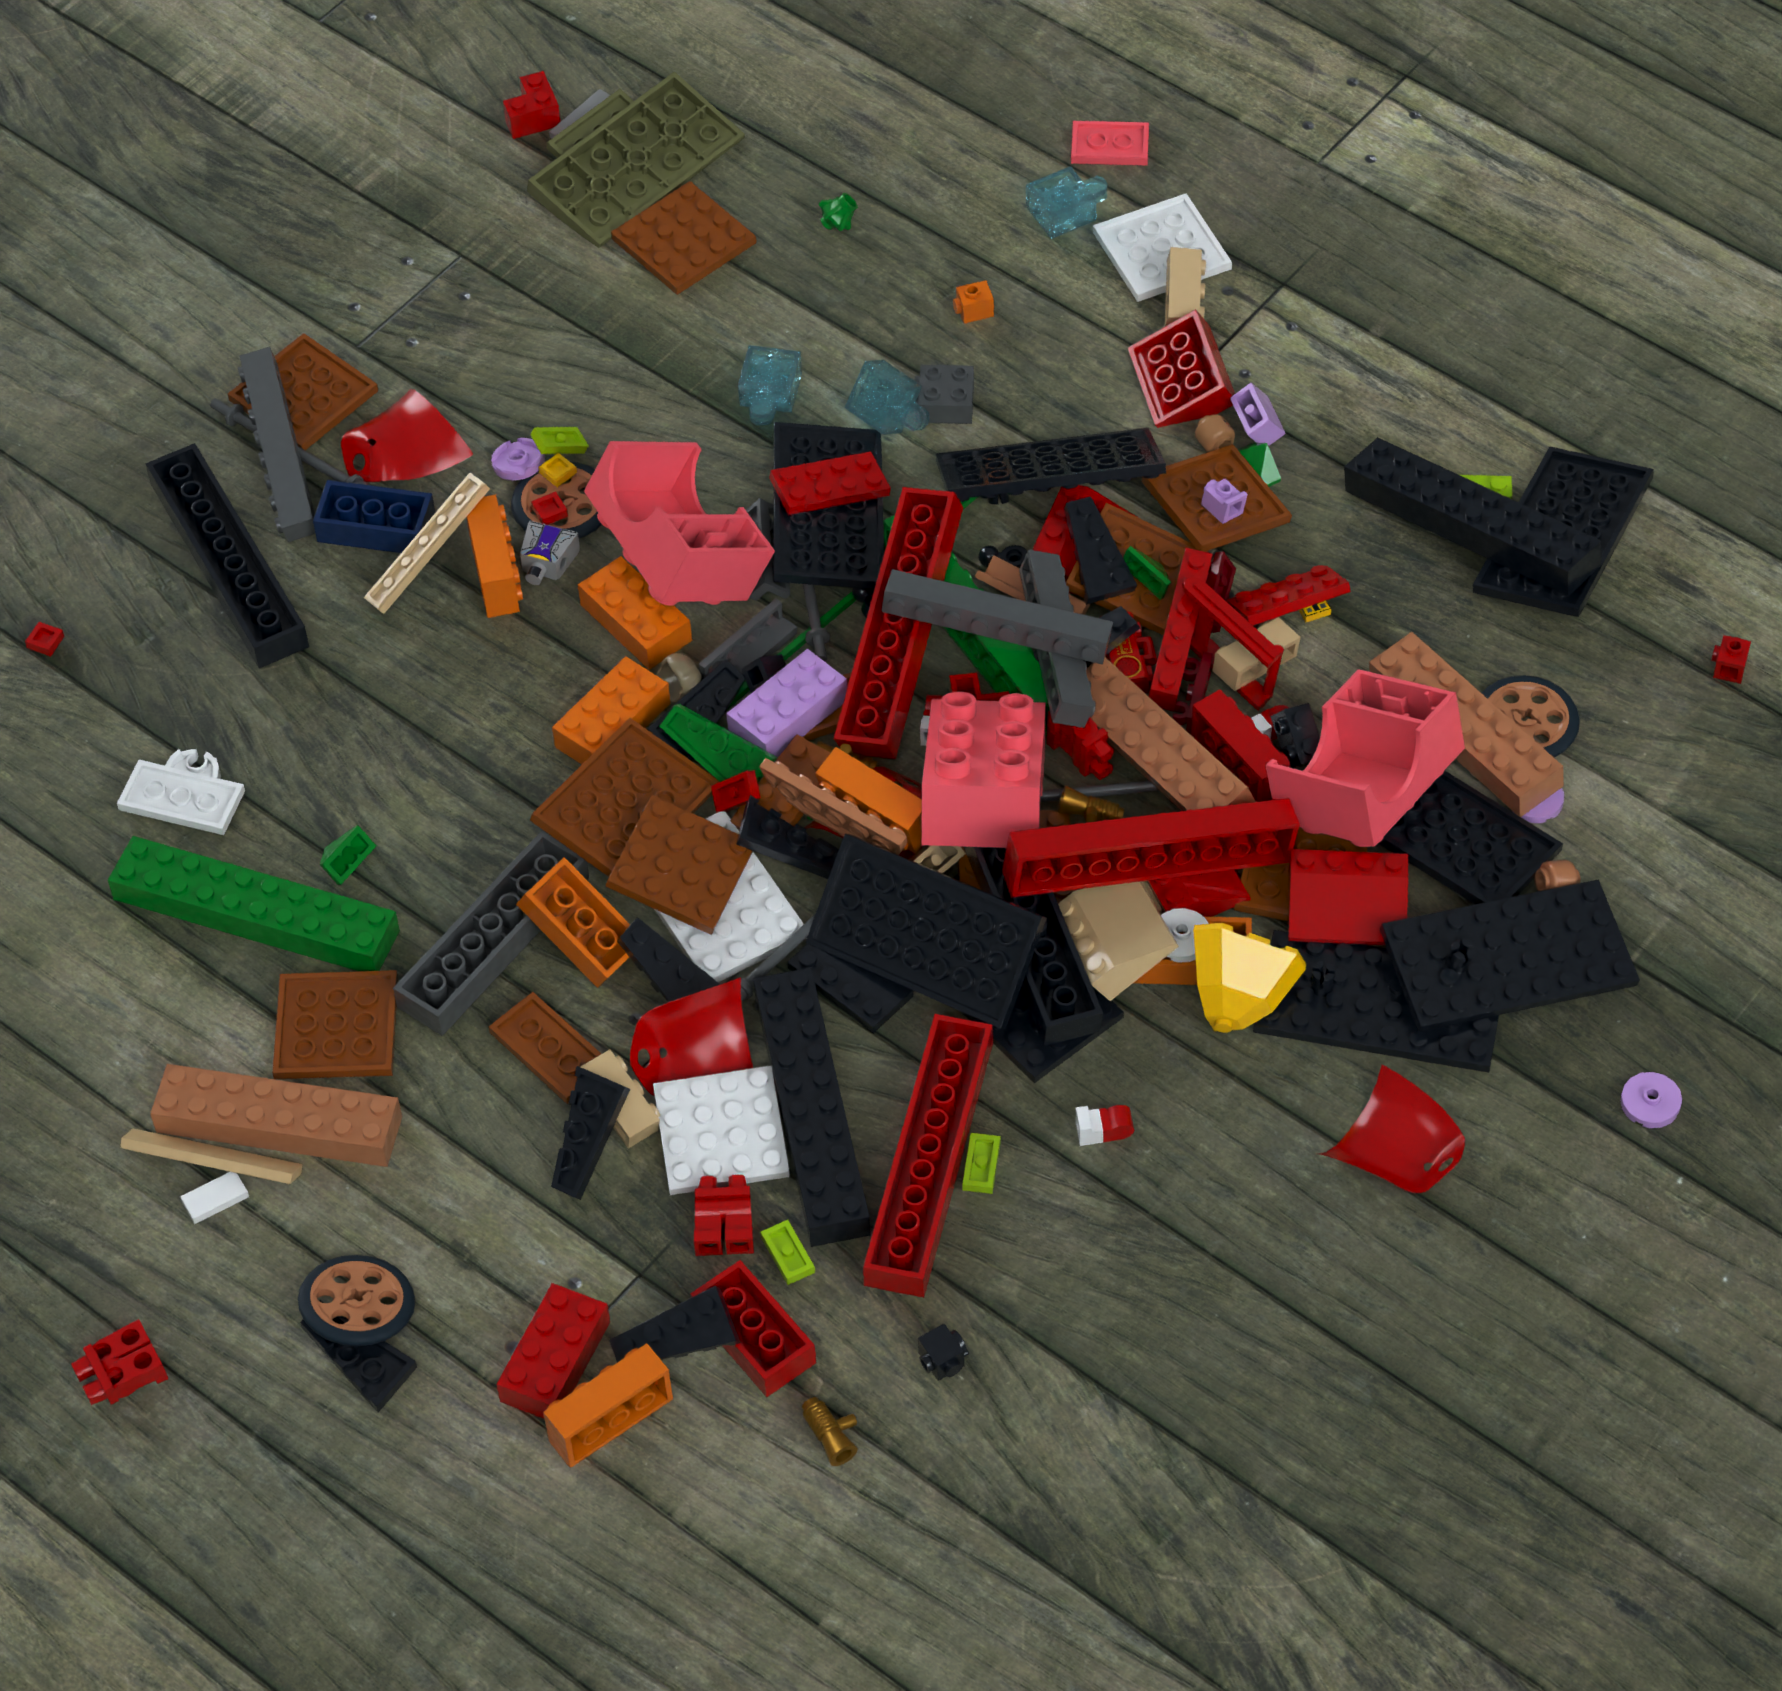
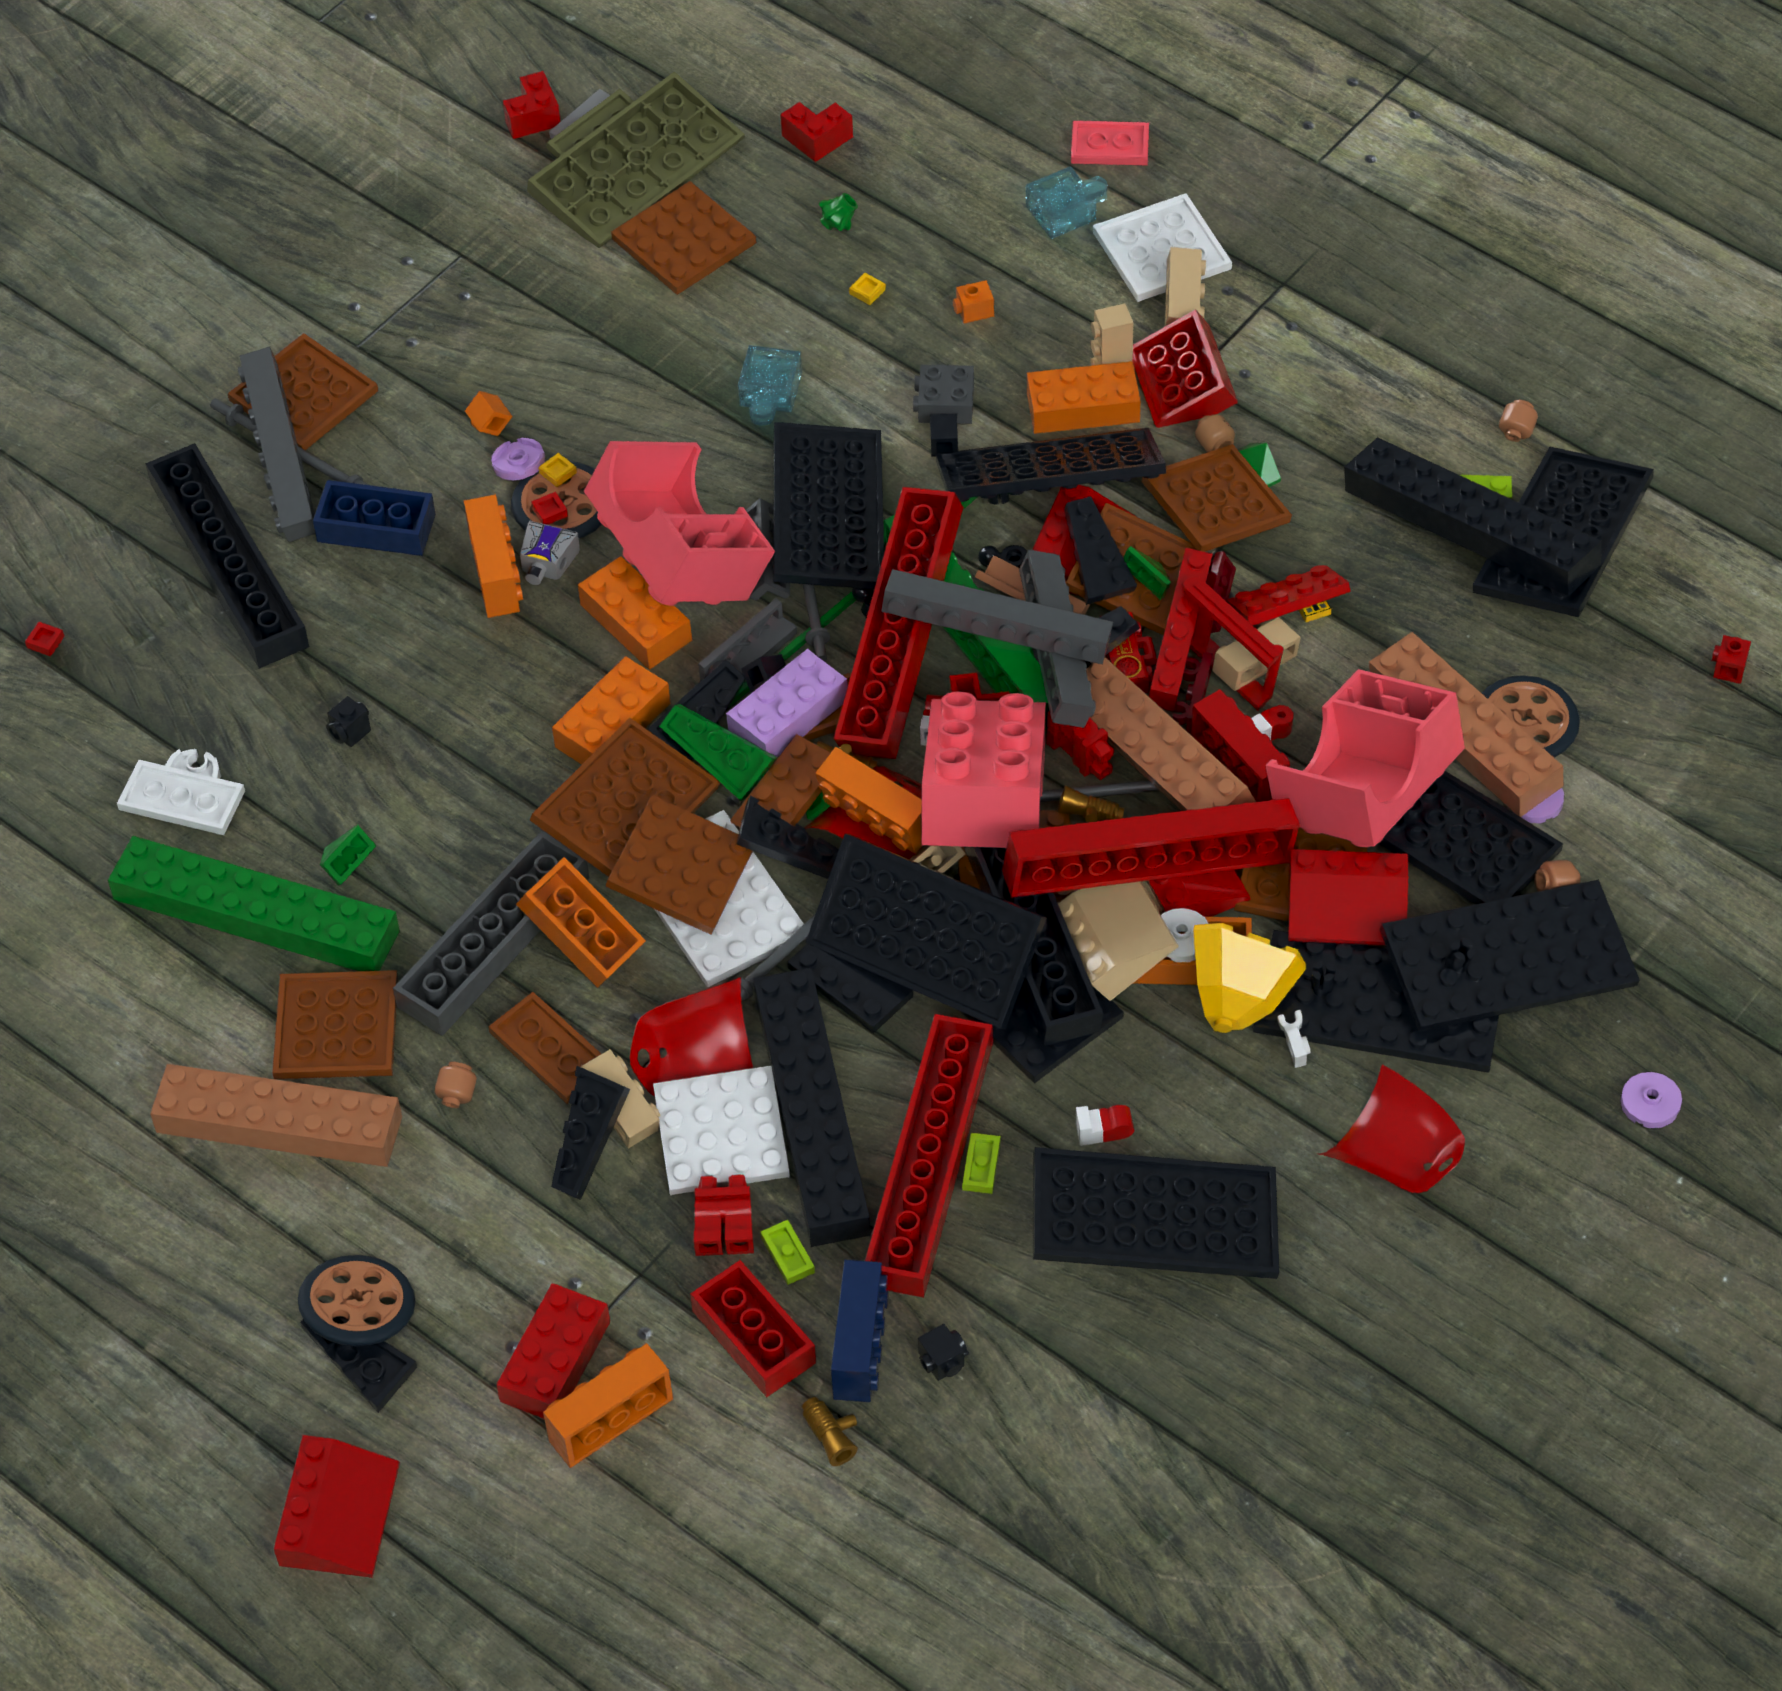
red hips [71,1319,169,1405] -> none
tan tile [121,1128,302,1184] -> none
white tile [180,1172,249,1224] -> none
red piece [341,389,473,482] -> none
tan tile [364,473,490,614] -> none
lime plate [530,427,589,454] -> none
black wing [609,1286,741,1363] -> none
black wing [617,917,721,1002] -> none
dark tan hair [656,653,702,703] -> none
red plate [711,770,761,813] -> none
nougat plate [759,758,907,855] -> none
red plate [769,452,891,515] -> none
clear light blue brick [844,360,929,435] -> none
lavender brick [1201,479,1248,524] -> none
lavender brick [1230,383,1286,446] -> none
black brick [1271,703,1320,769] -> none
none -> red slope [274,1435,400,1578]
none -> black brick [326,696,371,747]
none -> nougat head [435,1062,477,1108]
none -> orange brick [465,391,513,436]
none -> red brick [780,102,853,162]
none -> dark blue brick [831,1260,889,1402]
none -> yellow tile [849,273,886,305]
none -> black brick [930,414,958,457]
none -> orange brick [1027,361,1141,434]
none -> black plate [1033,1147,1280,1279]
none -> tan brick [1090,303,1133,366]
none -> white plate [1277,1010,1311,1068]
none -> nougat head [1499,400,1538,442]

